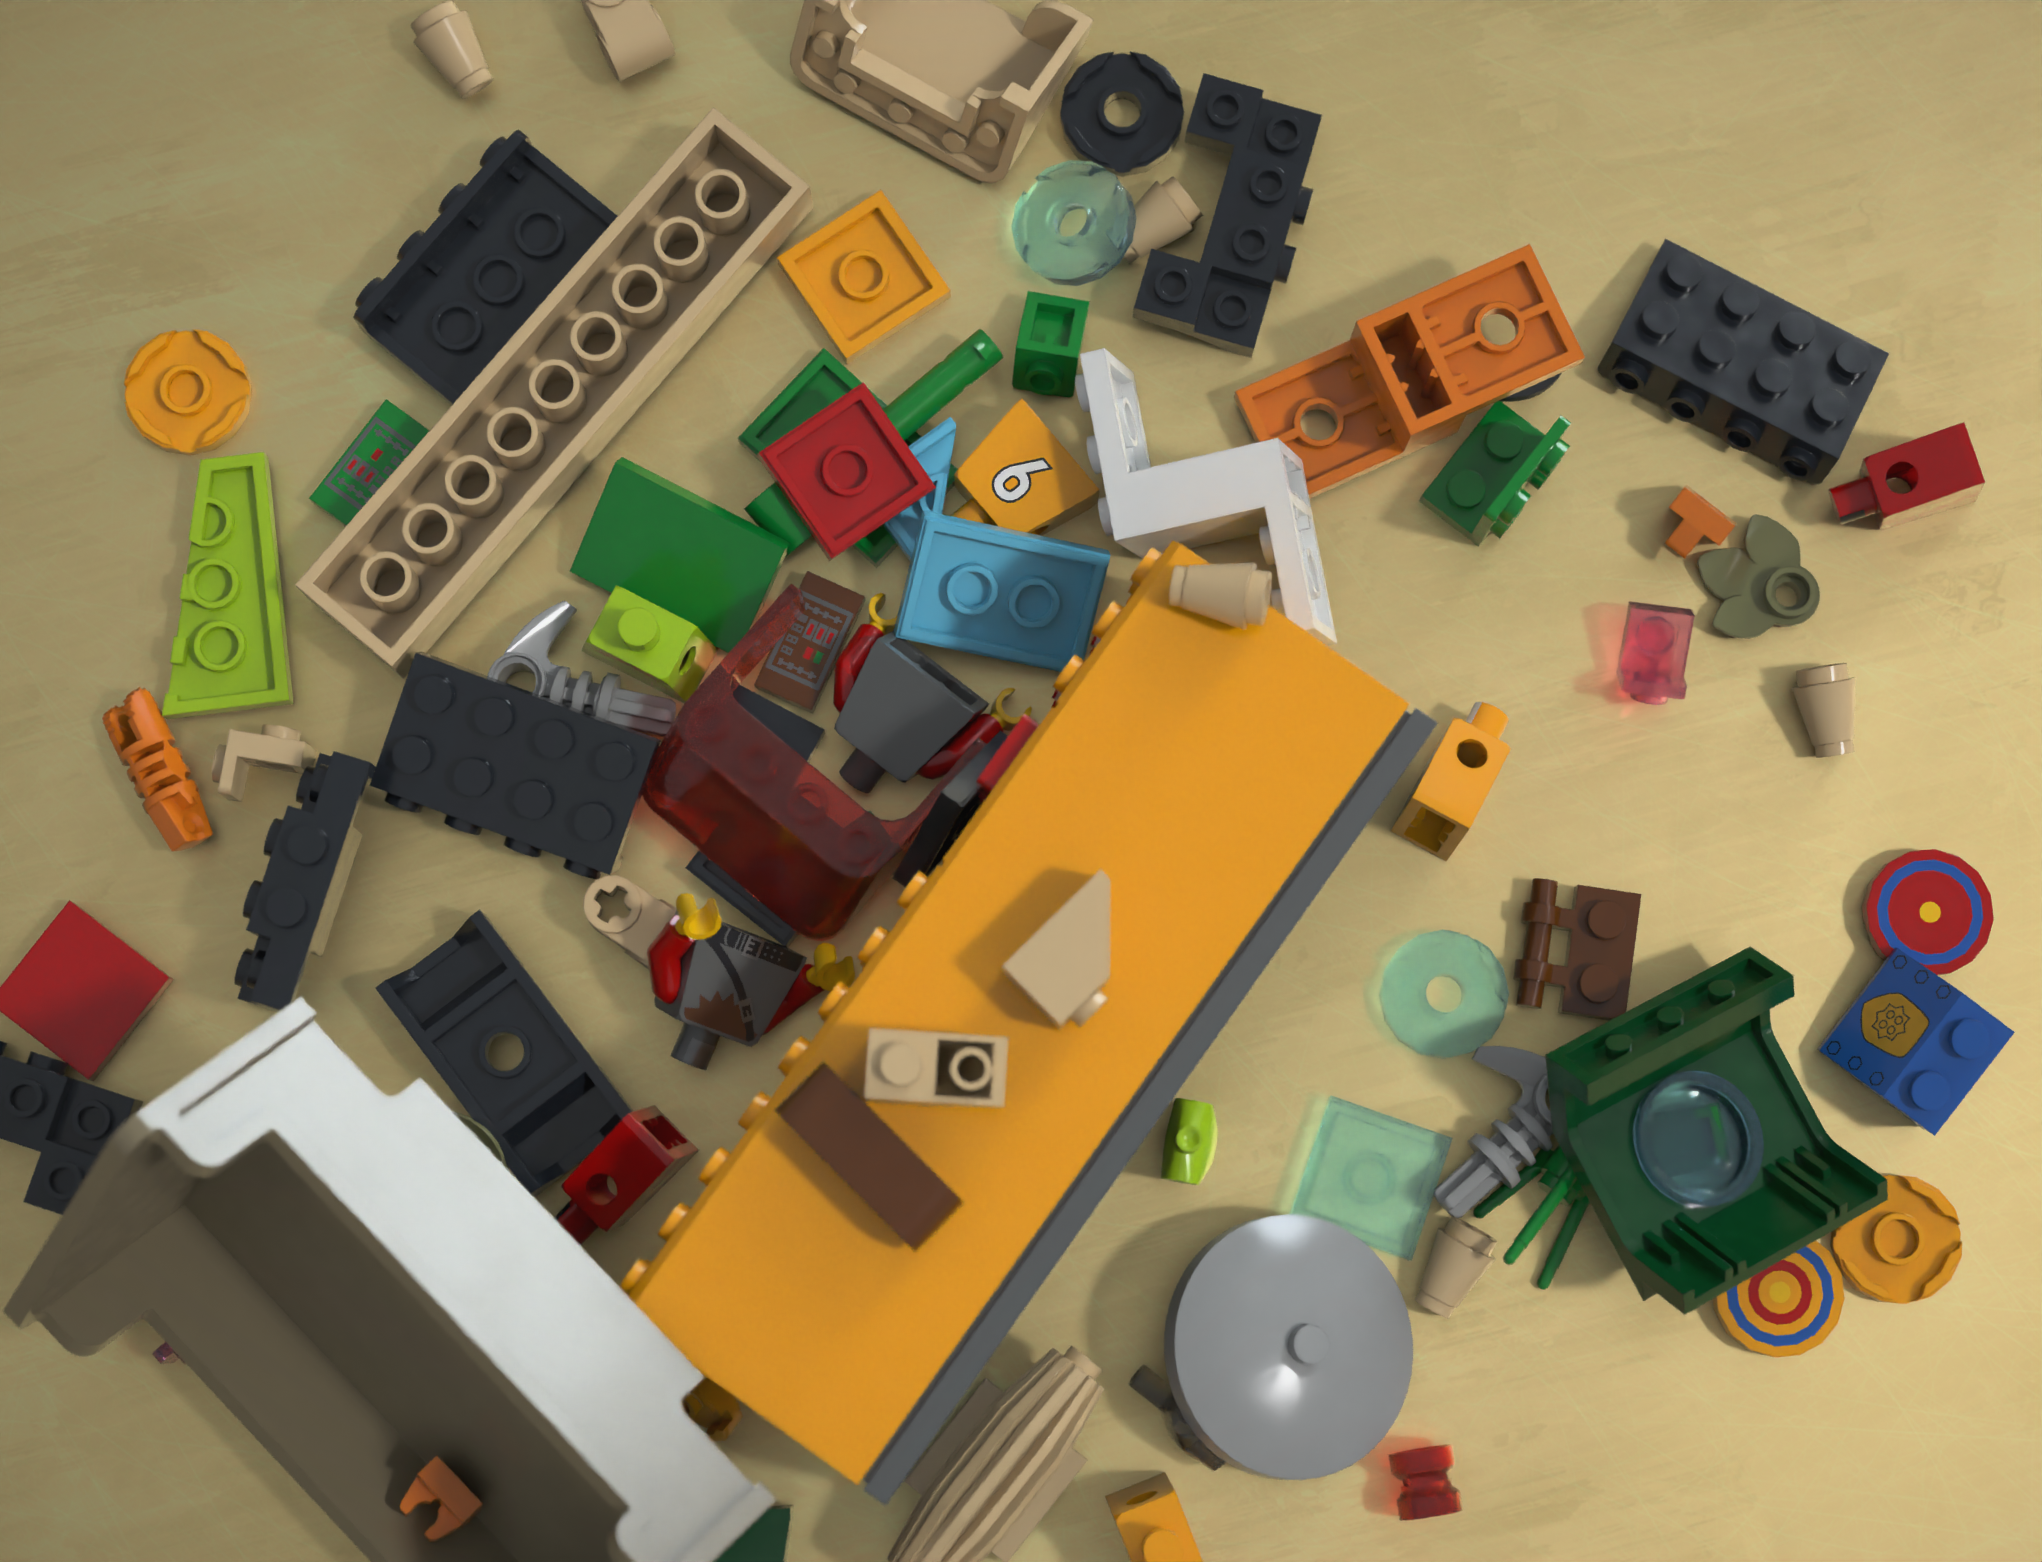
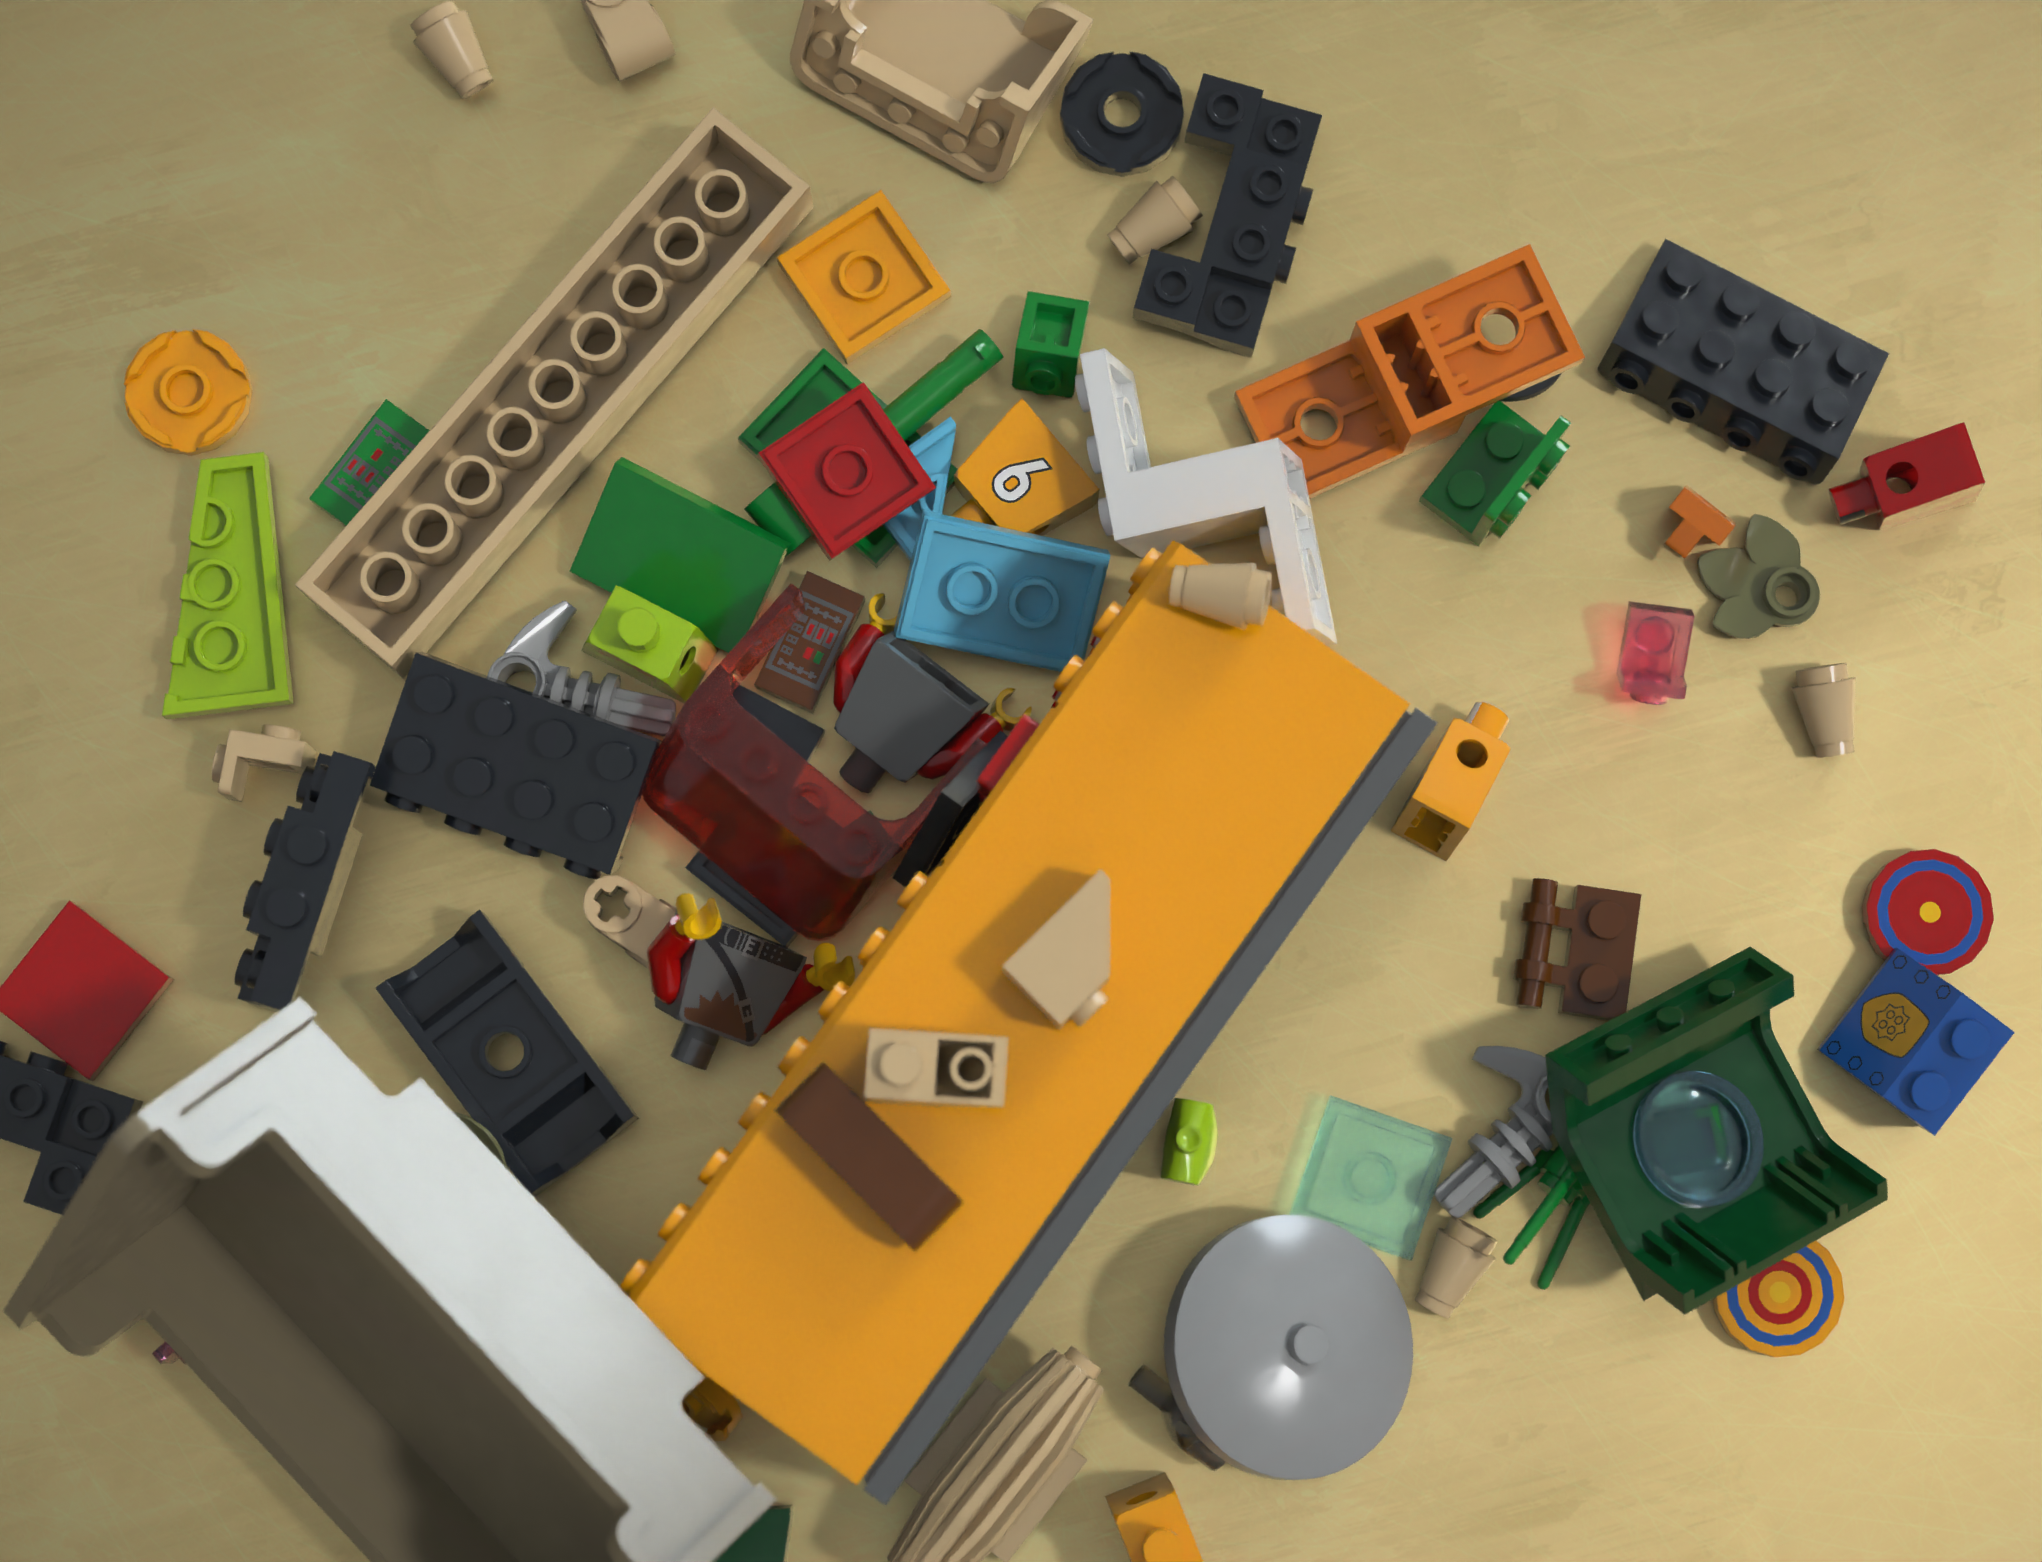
orange hinge [102,687,213,852] -> none
black bracket [353,130,617,406] -> none
orange tile [400,1456,483,1542] -> none
red torso [554,1105,699,1246] -> none
clear light blue tile [1012,160,1137,286] -> none
clear light blue tile [1379,929,1509,1059] -> none
clear red wheel [1388,1444,1463,1521] -> none
light orange tile [1830,1175,1963,1304] -> none

